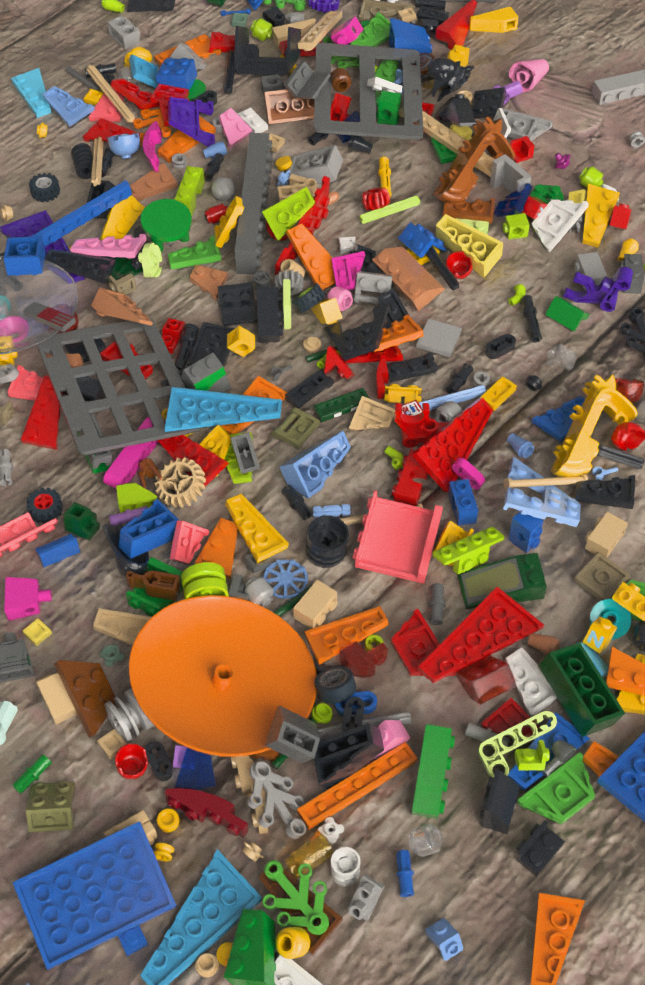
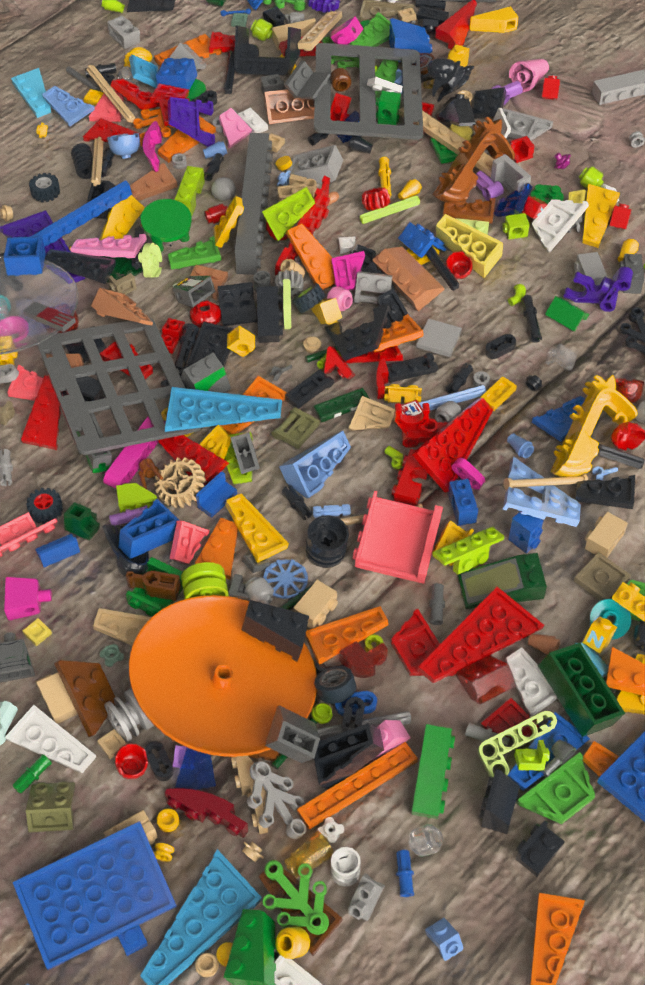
none -> white wing [5,705,96,773]
none -> dark grey torso [173,276,216,307]
none -> red piece [190,301,222,328]
none -> blue panel [196,471,237,518]
none -> black wedge [241,600,309,662]
none -> yellow cone [398,179,422,200]
none -> medium lavender piece [476,171,504,201]
none -> slope [542,76,560,100]

